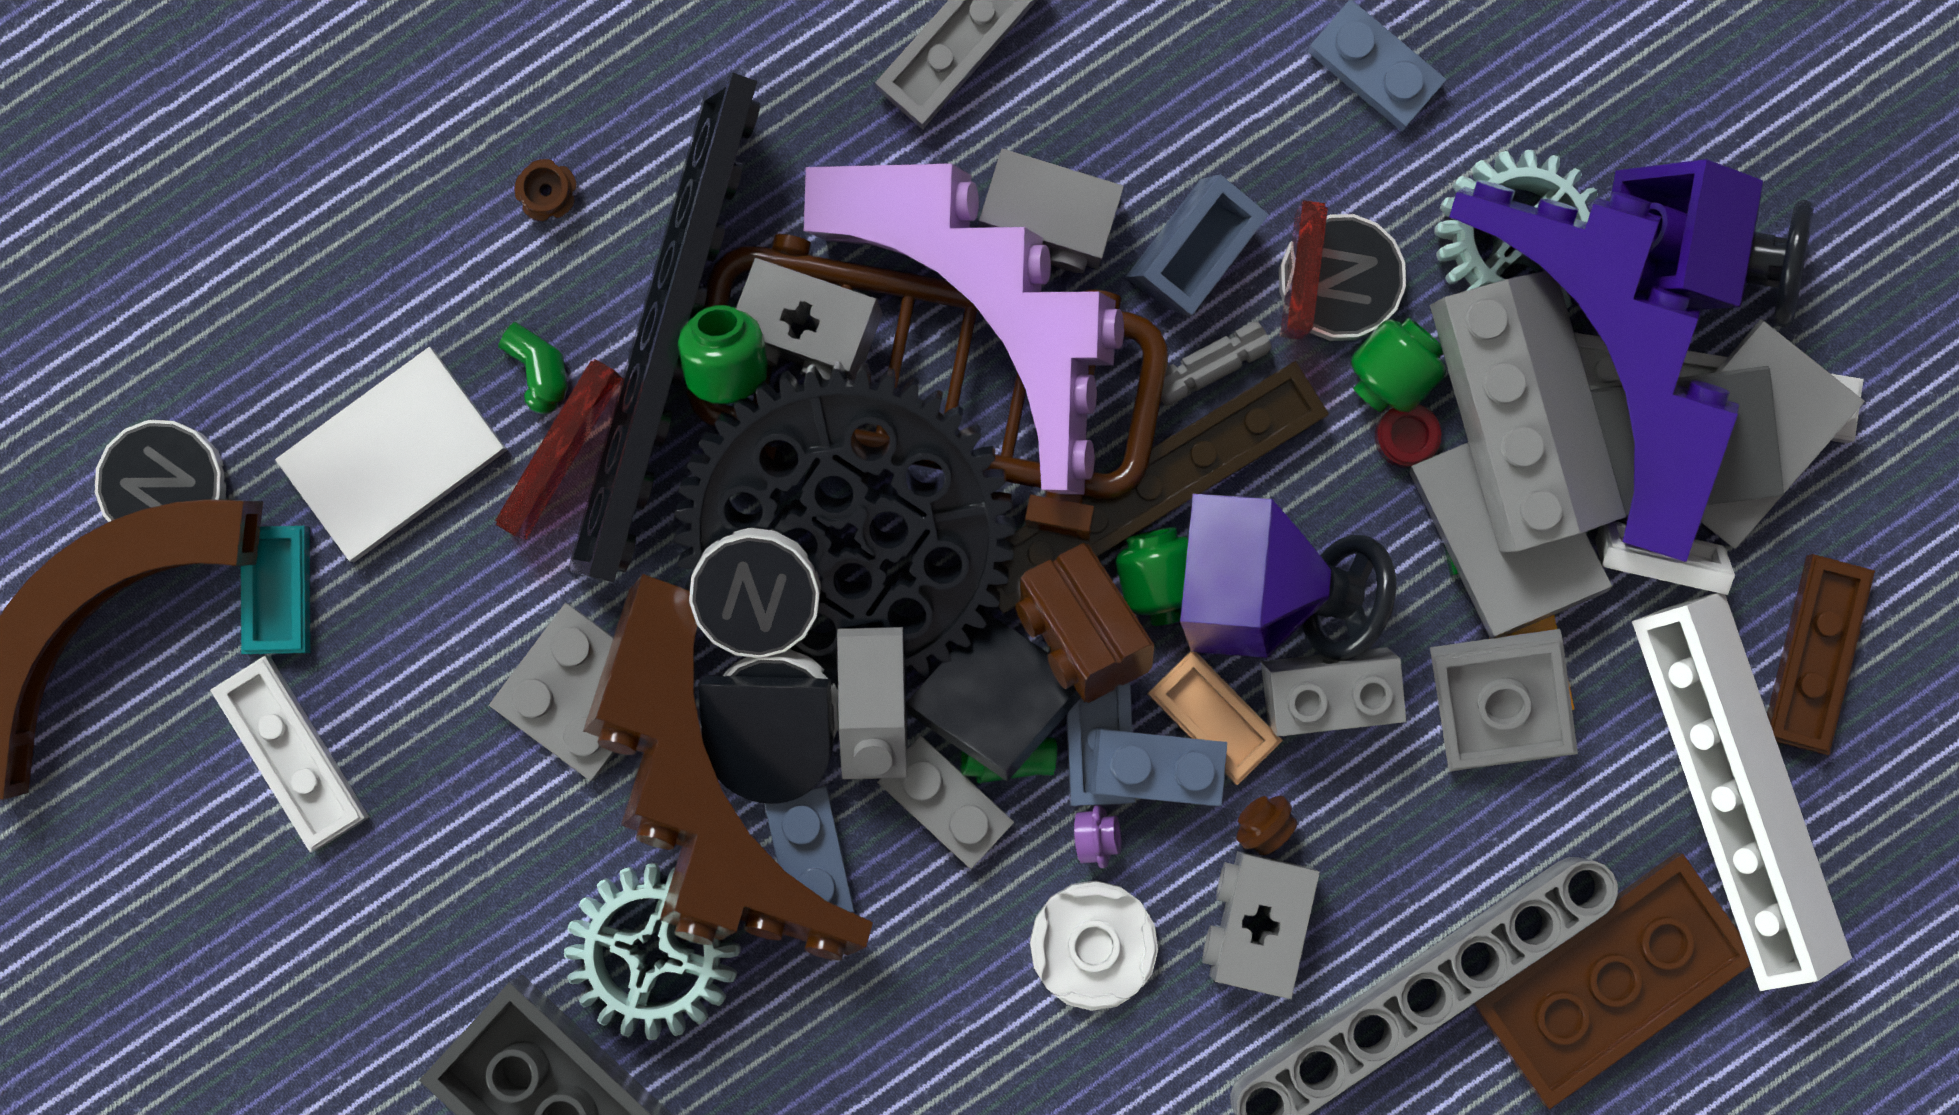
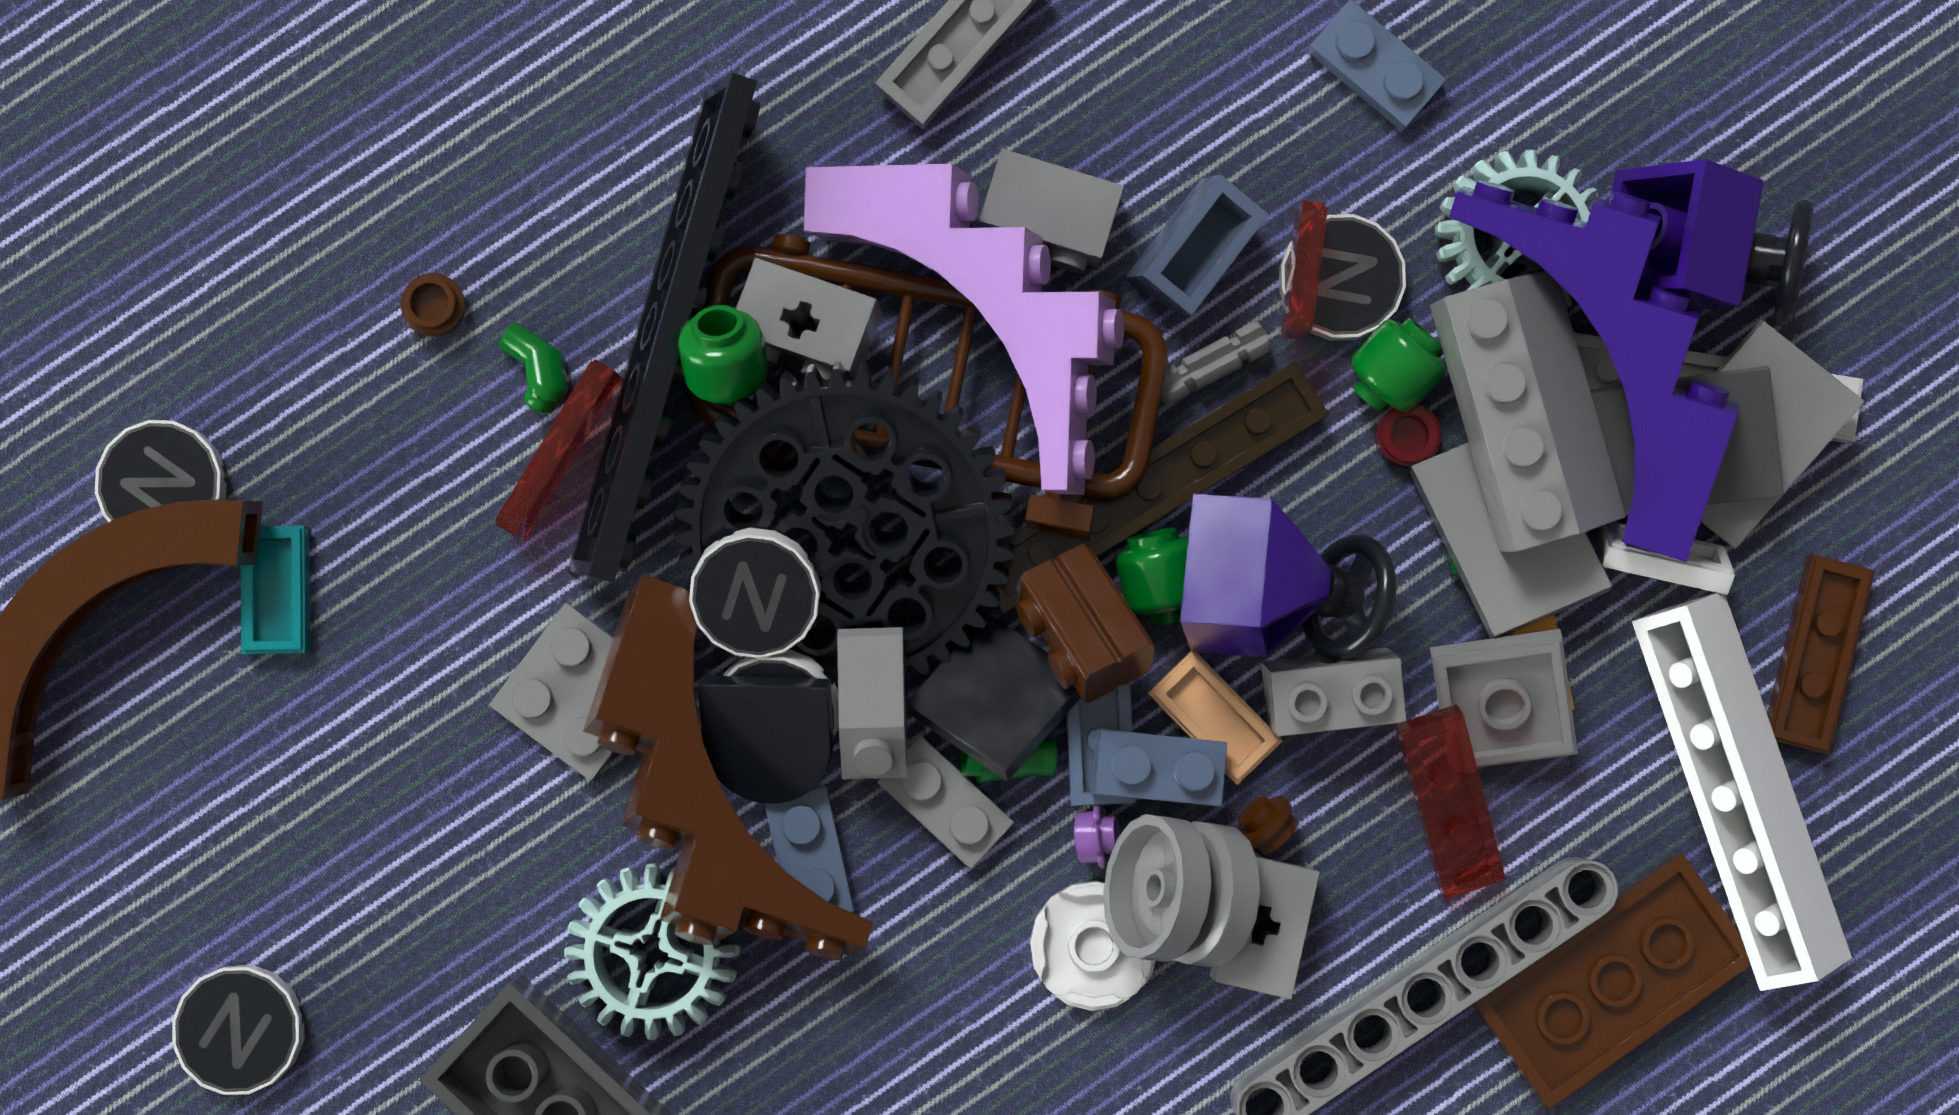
white tile [210,656,369,852] -> none
white tile [275,347,507,562] -> none
reddish brown plate [514,159,577,221] -> none
none -> black tile [172,965,305,1095]
none -> reddish brown plate [401,273,466,337]
none -> light grey wheel [1103,814,1261,968]
none -> clear red tile [1395,704,1506,900]

